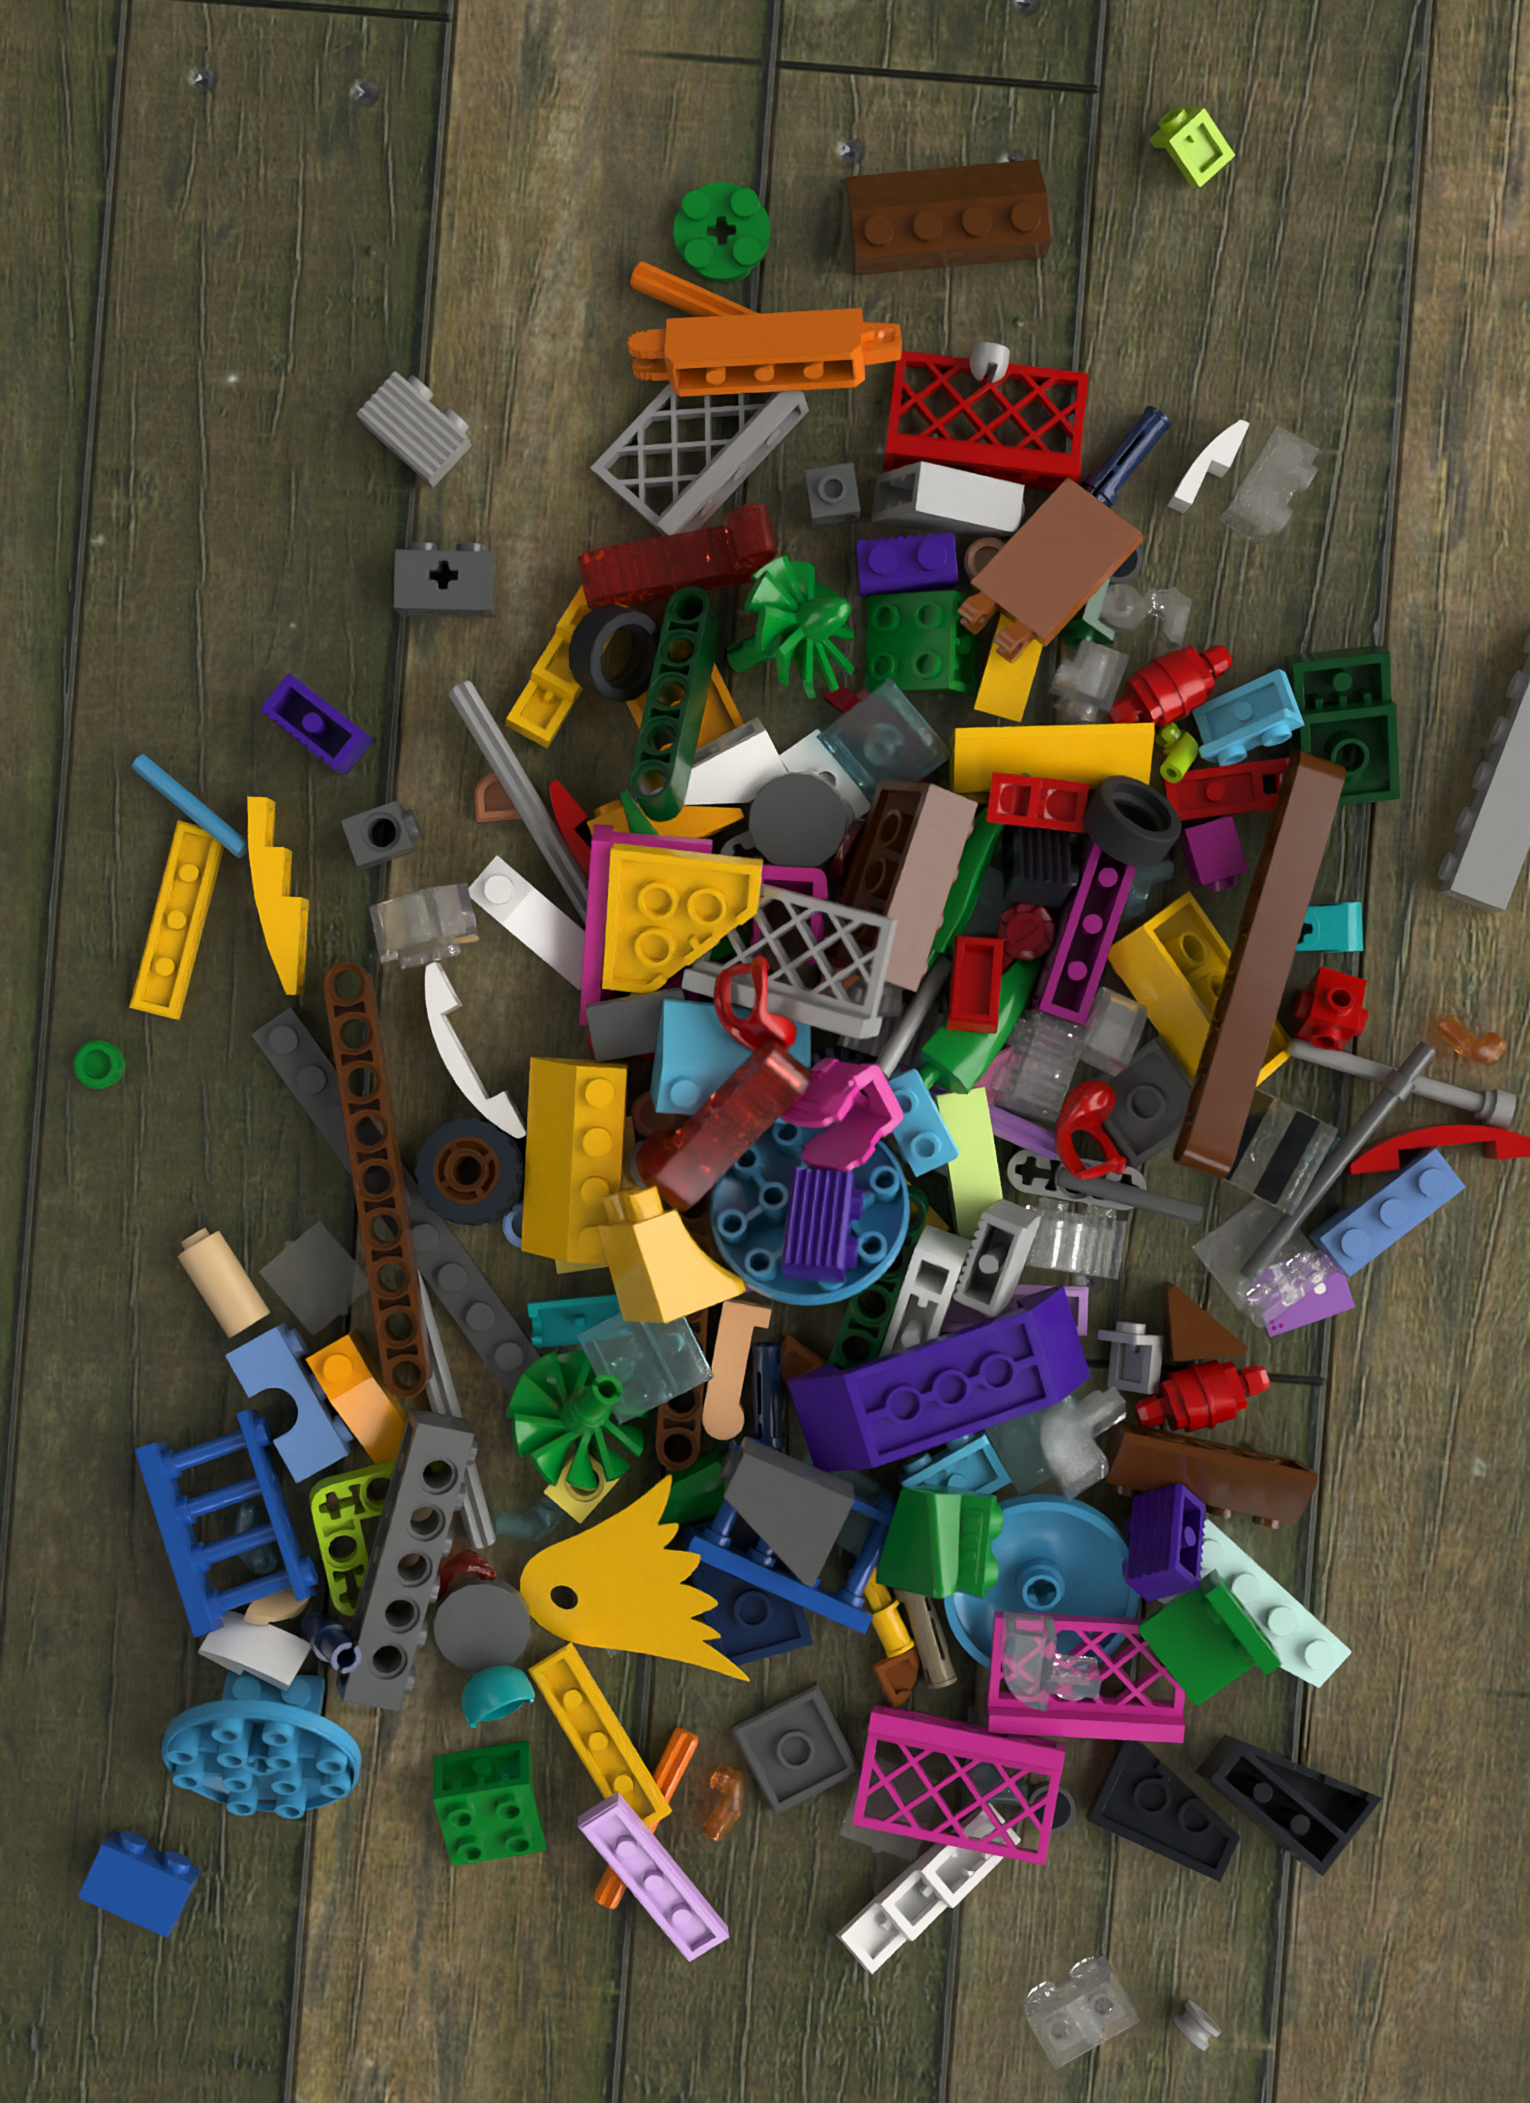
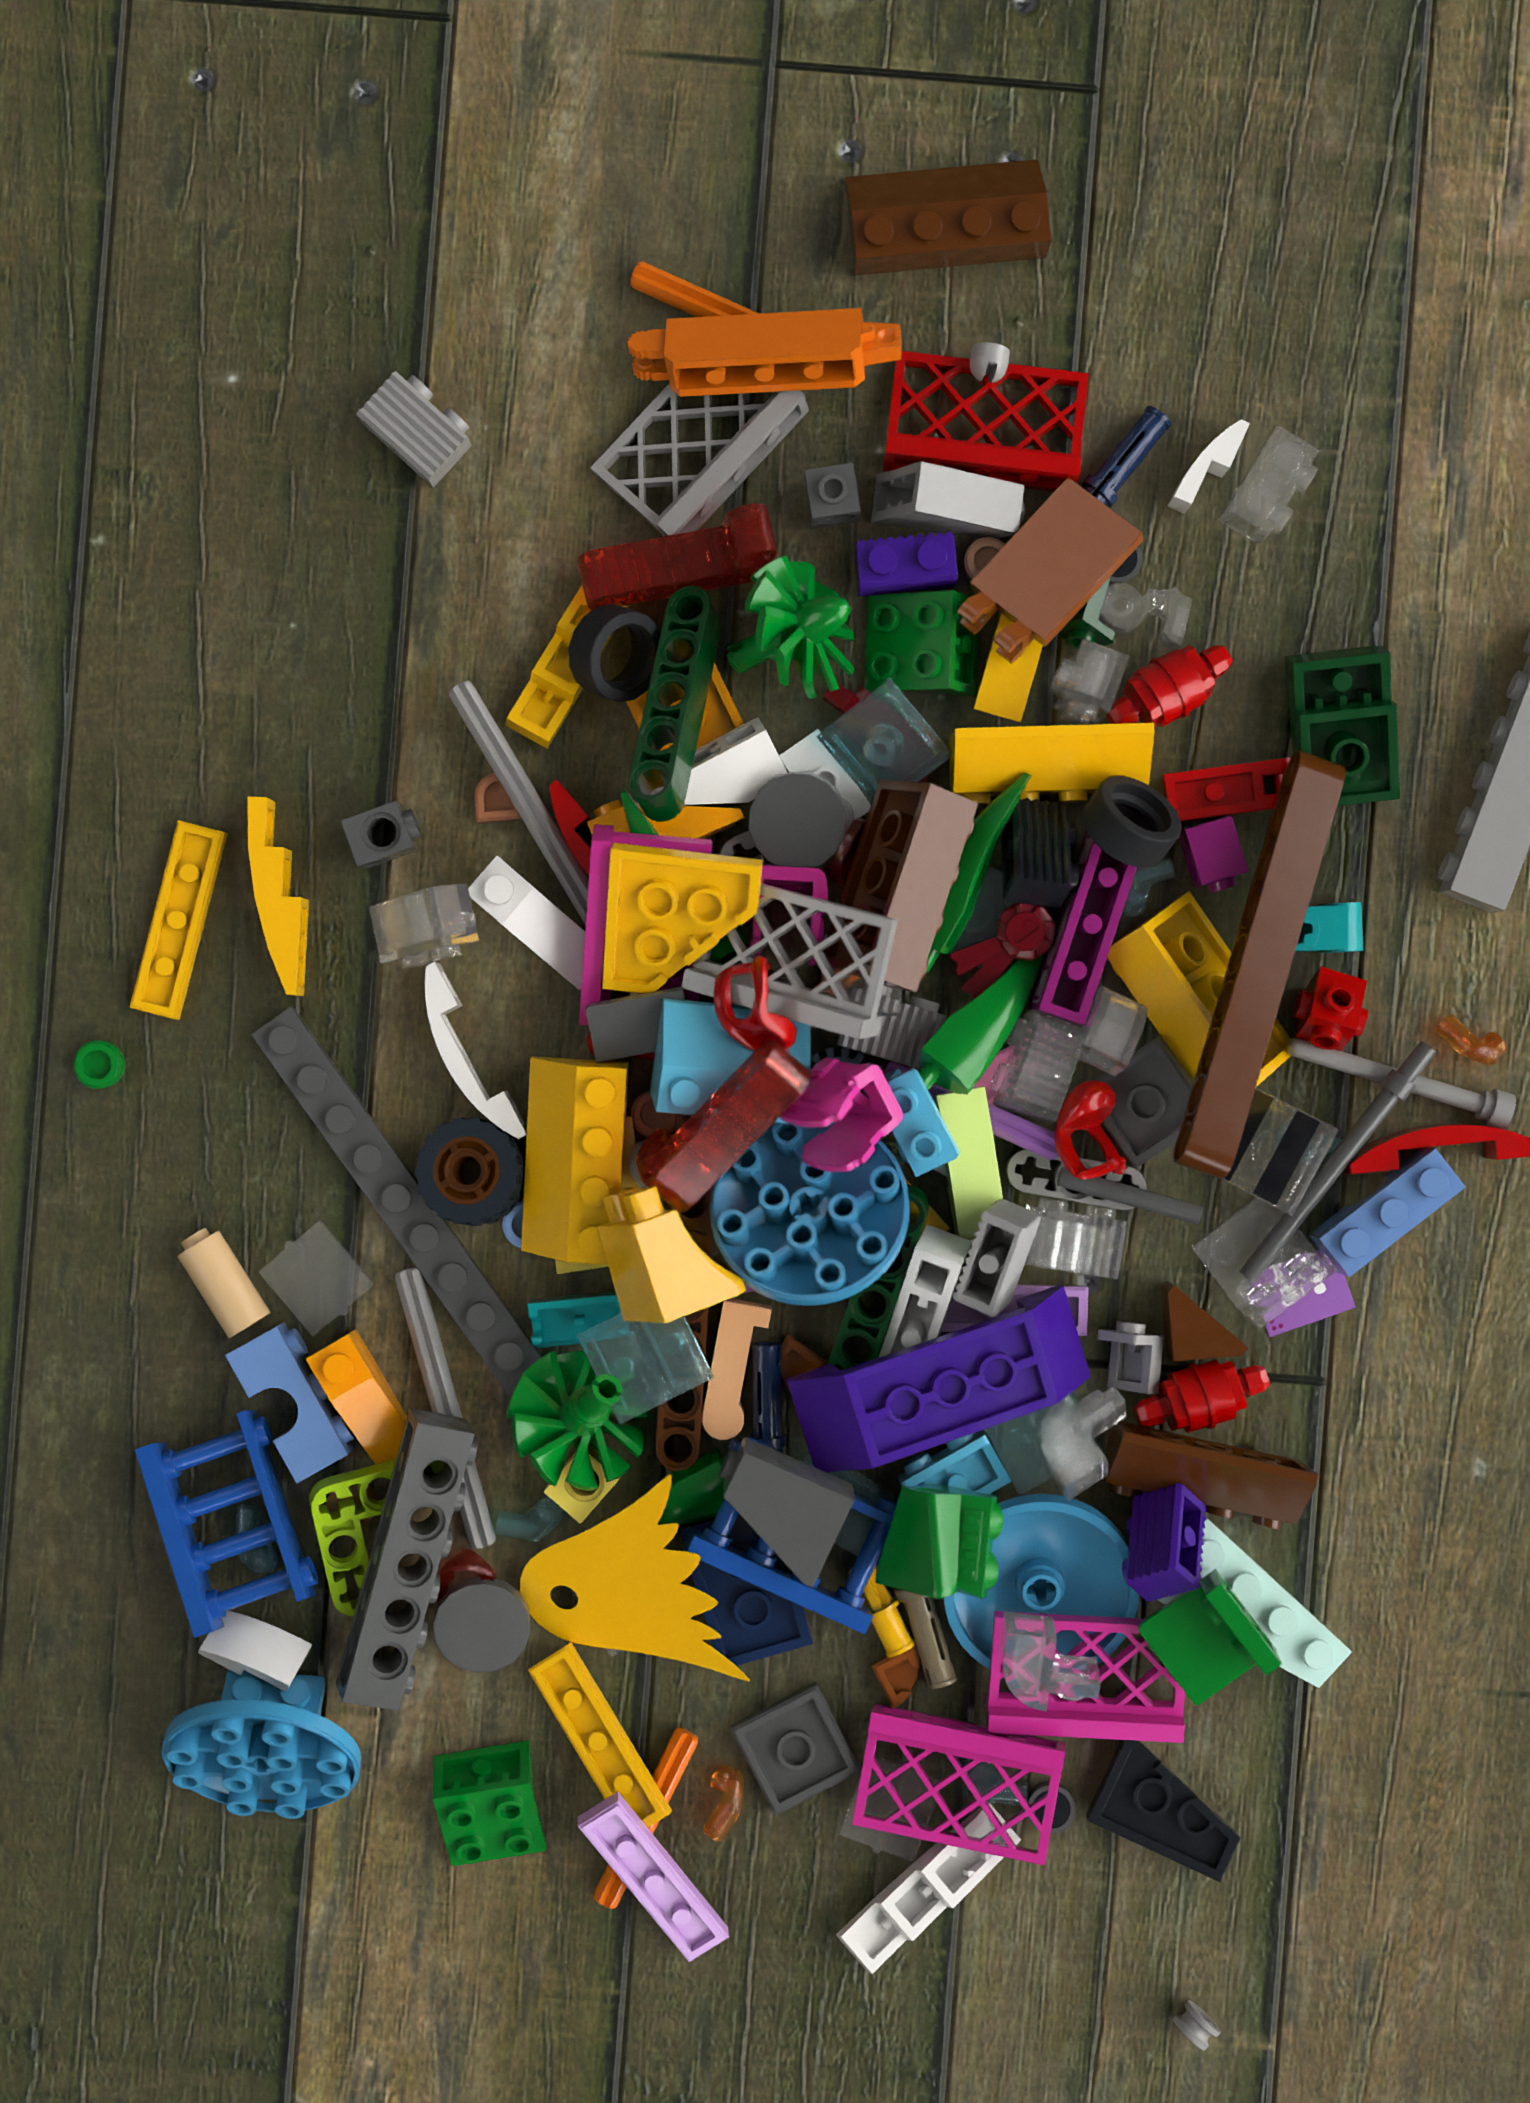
blue brick [78,1830,201,1938] -> none
dark azure bar [132,754,248,858] -> none
tan tile [243,1588,310,1625] -> none
dark purple brick [261,673,373,775] -> none
dark blue pin [301,1610,362,1674] -> none
reddish brown beam [323,962,433,1398] -> none
dark grey brick [394,542,497,618] -> none
teal hair [460,1664,535,1729] -> none
green plate [673,182,770,284] -> none
dark purple brick [781,1167,864,1283] -> none
light grey bar [874,957,952,1081] -> none
red tile [947,935,1004,1034] -> none
red slope [986,772,1089,833] -> none
clear brick [1022,1955,1140,2070] -> none
lime bracket [1149,106,1235,188] -> none
lime arm [1155,722,1198,783] -> none
medium azure bracket [1192,669,1304,766] -> none
black wedge [1195,1734,1382,1876] -> none

